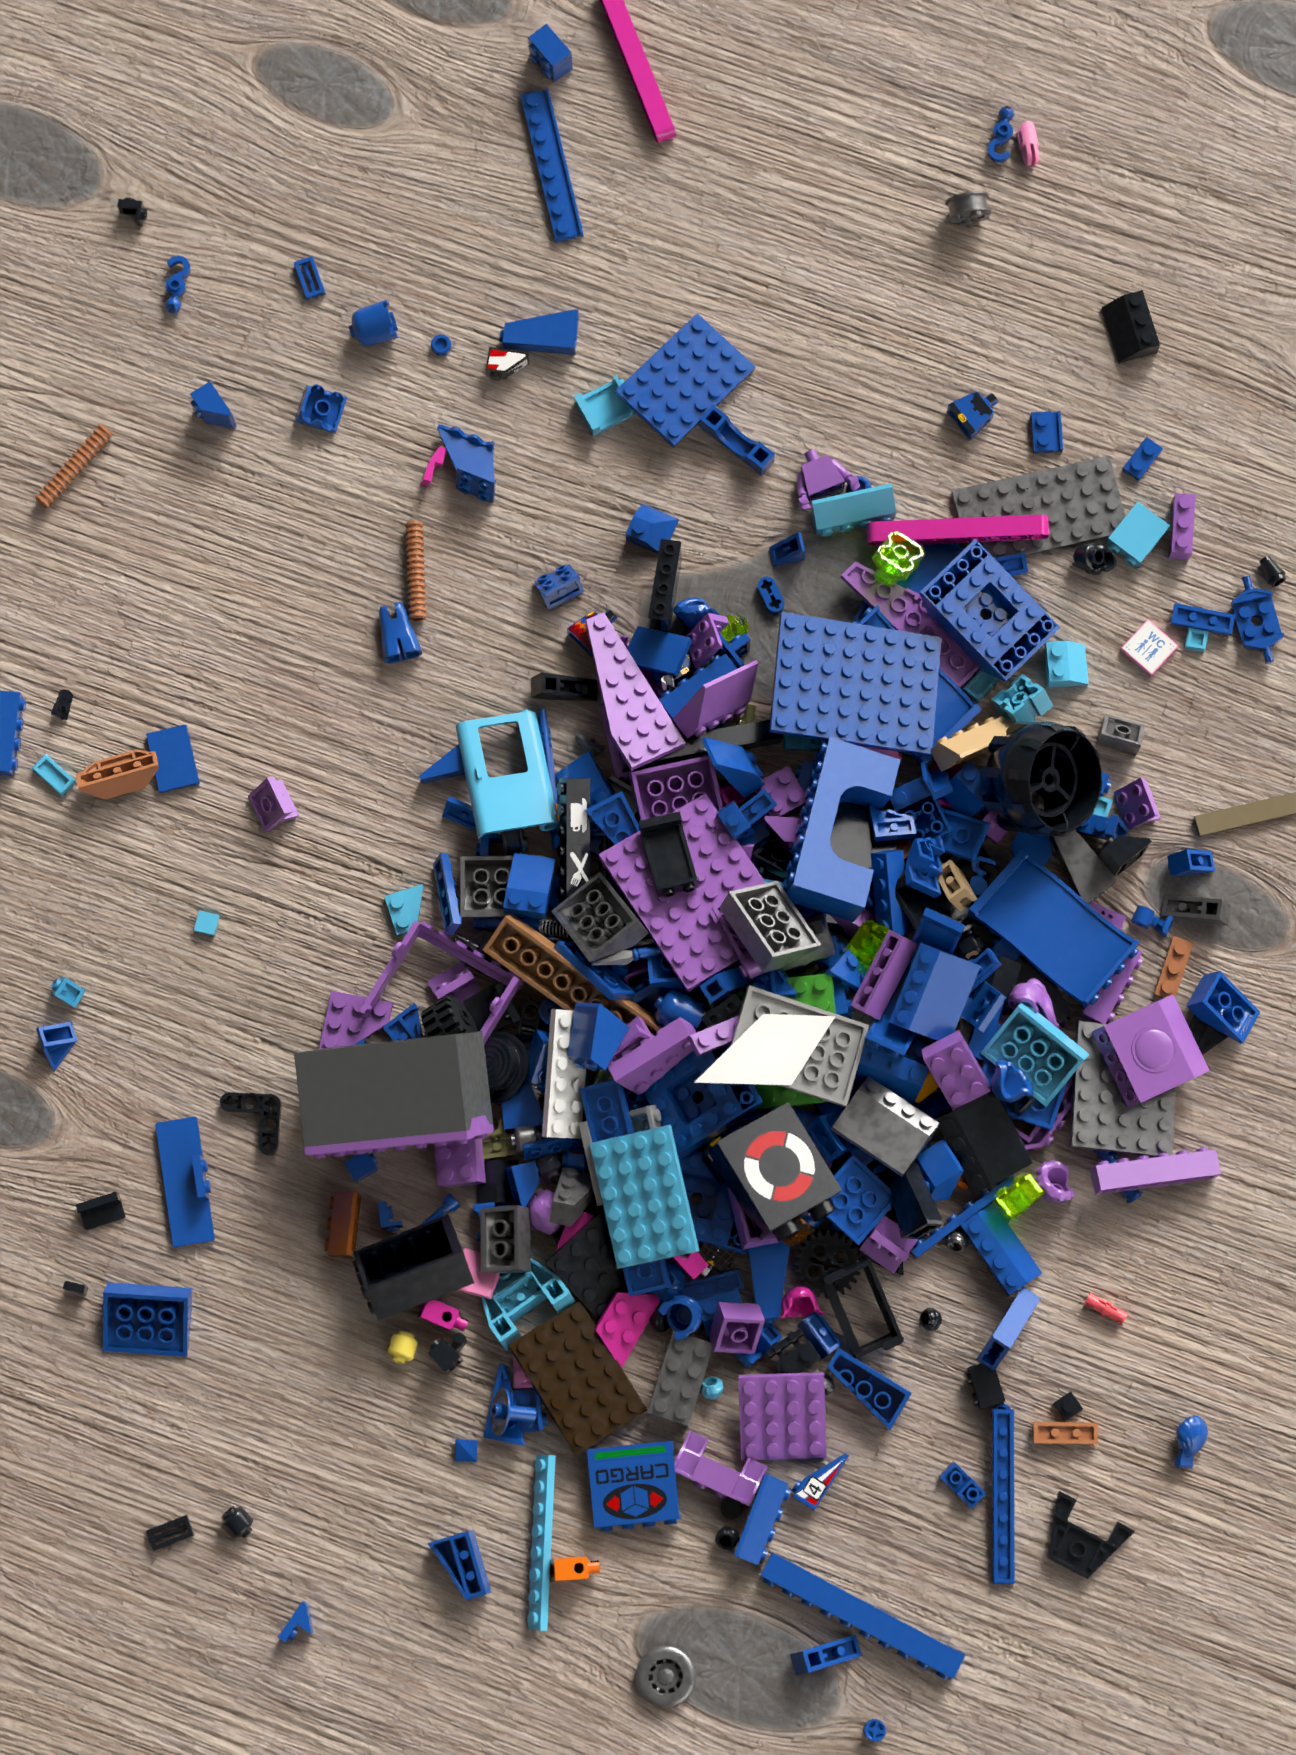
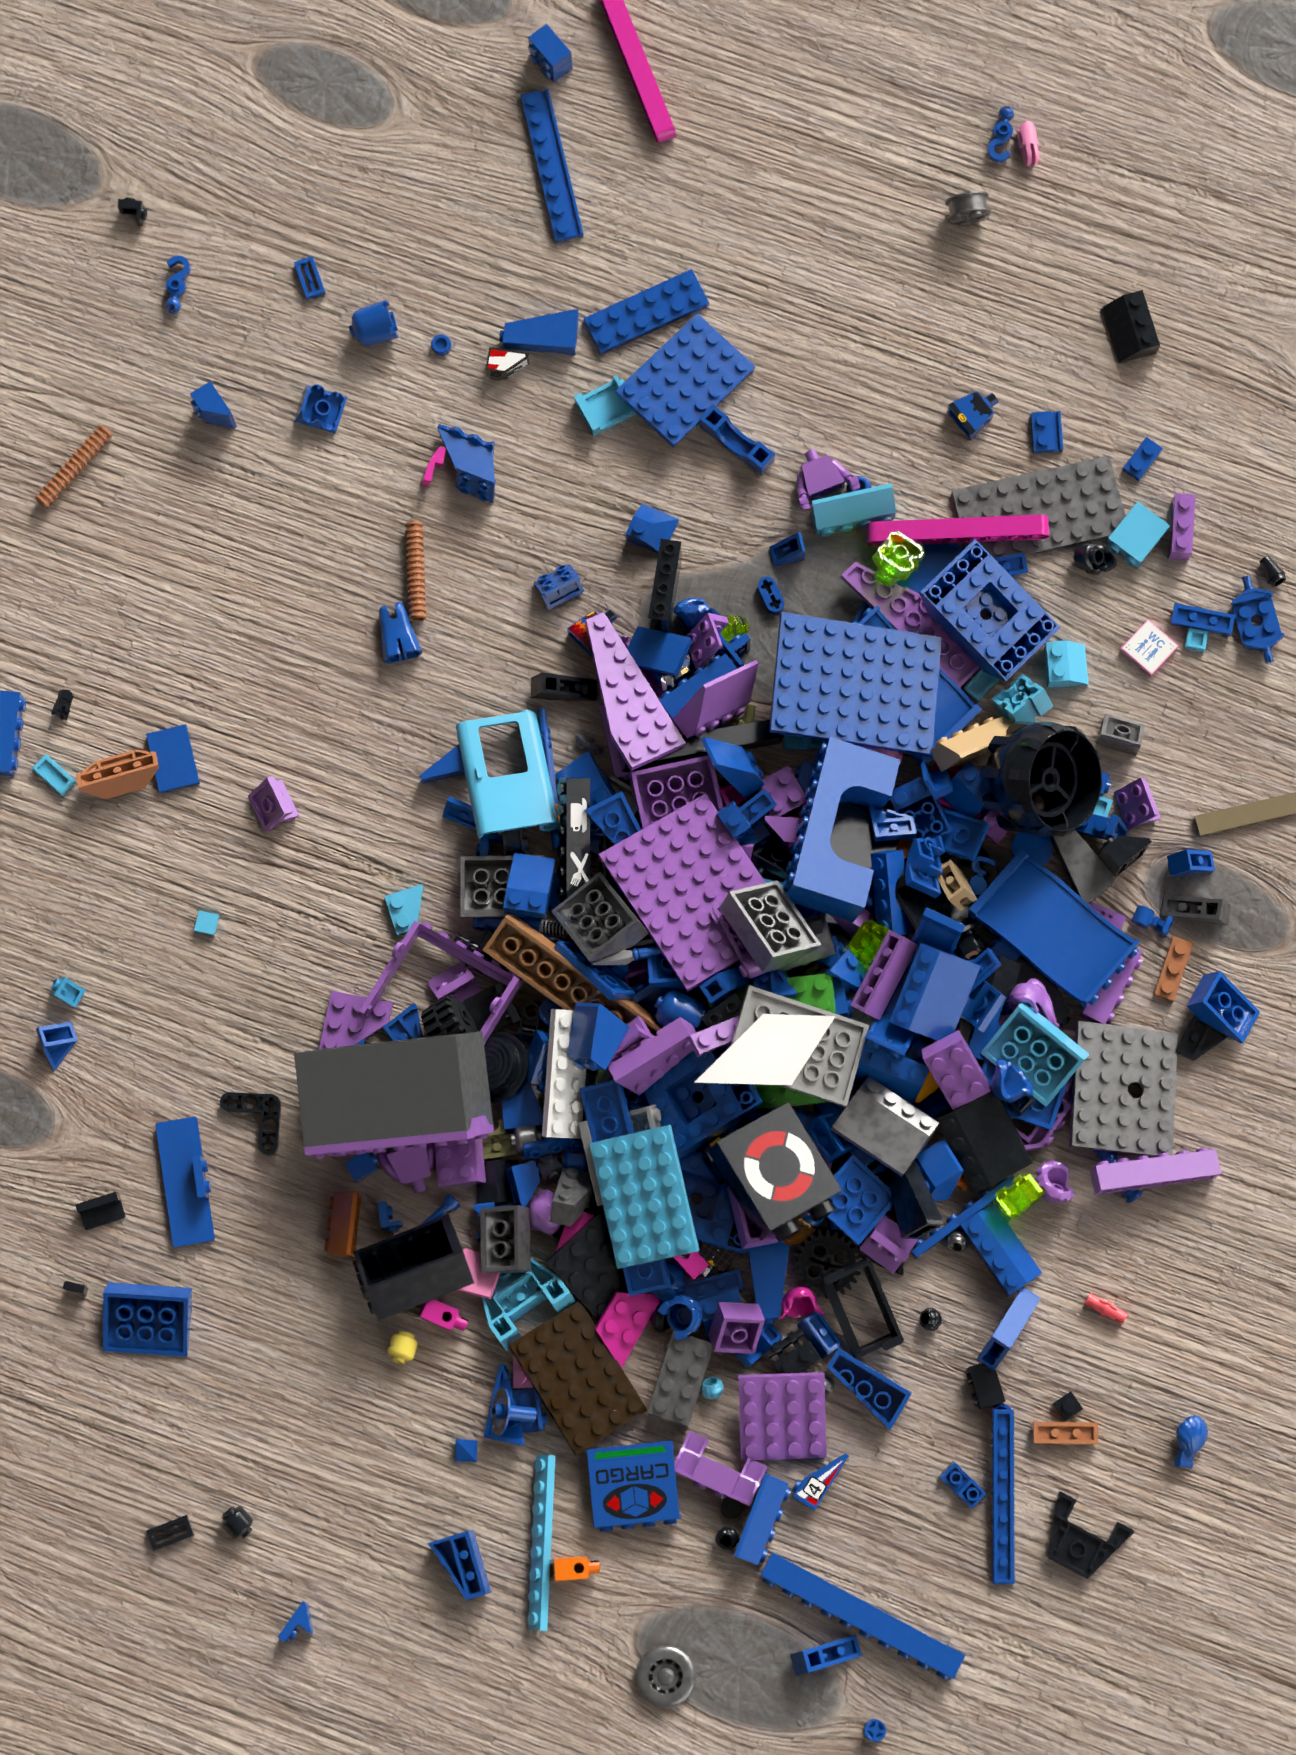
black brick [428,1333,467,1374] -> none
blue plate [433,853,462,935] -> none
black panel [639,811,699,898] -> none
medium lavender panel [1092,995,1210,1108] -> none
none -> medium lavender torso [374,1143,436,1193]
none -> blue plate [584,269,709,355]

